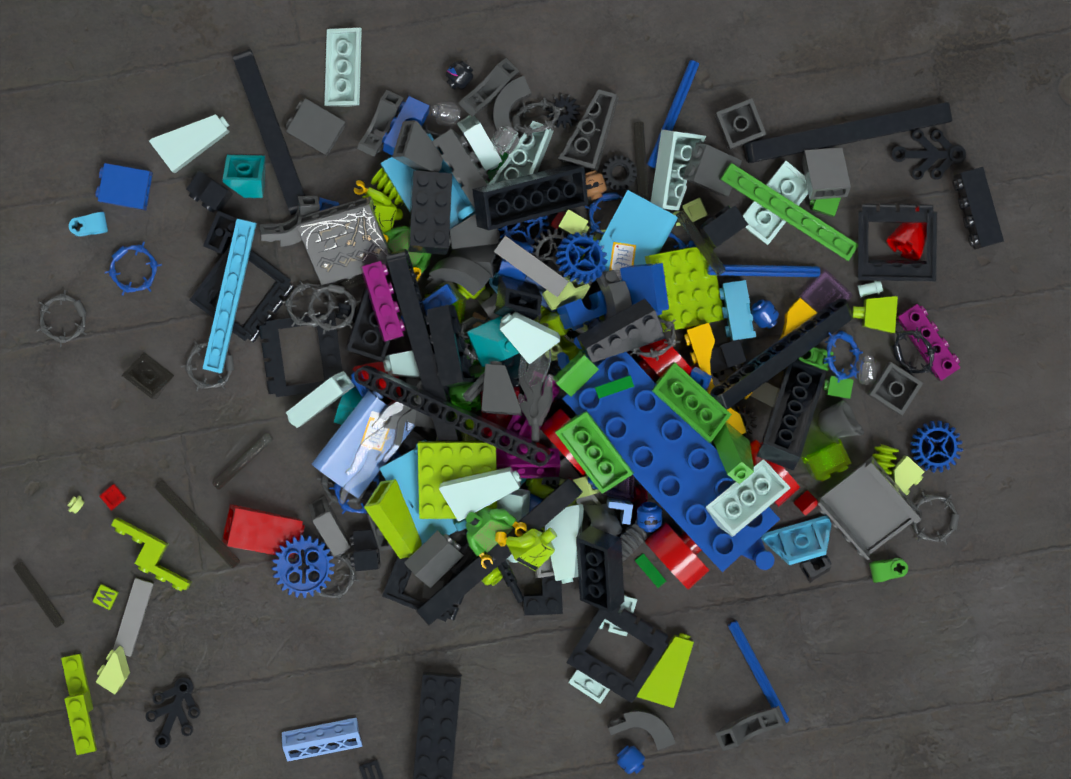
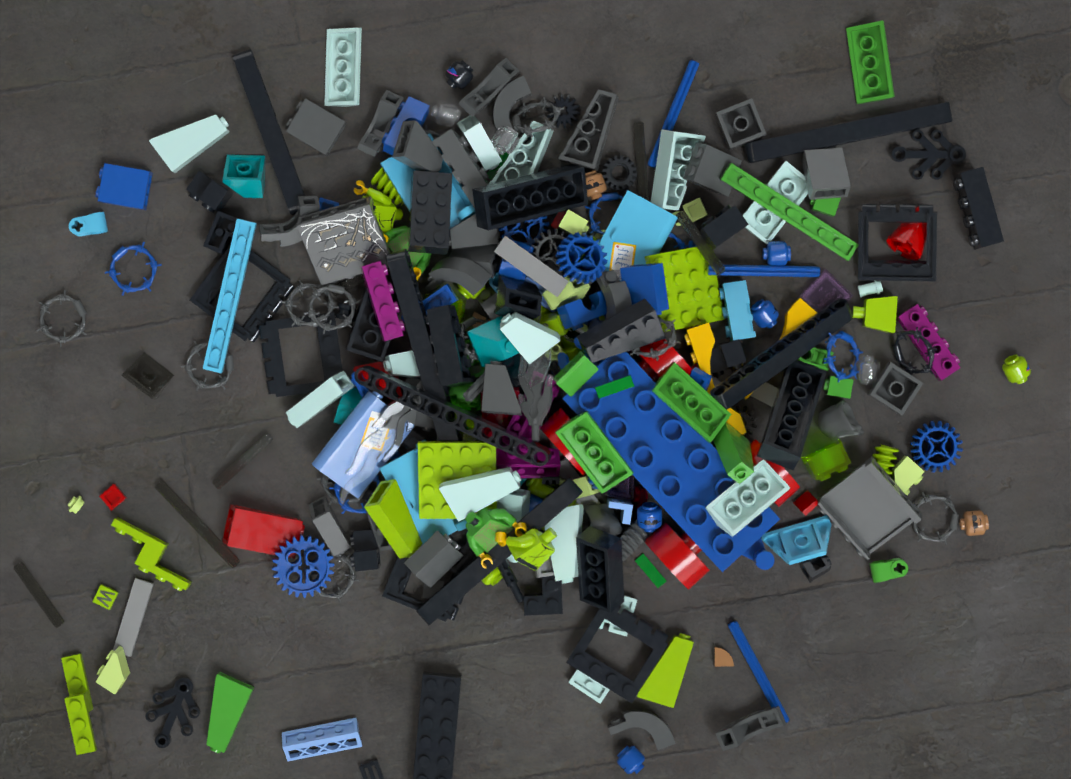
none -> bright green slope [207,672,255,753]
none -> medium nougat tile [714,647,734,667]
none -> blue head [762,241,791,266]
none -> bright green slope [846,20,895,104]
none -> medium nougat head [959,510,989,536]
none -> lime head [1002,354,1031,384]

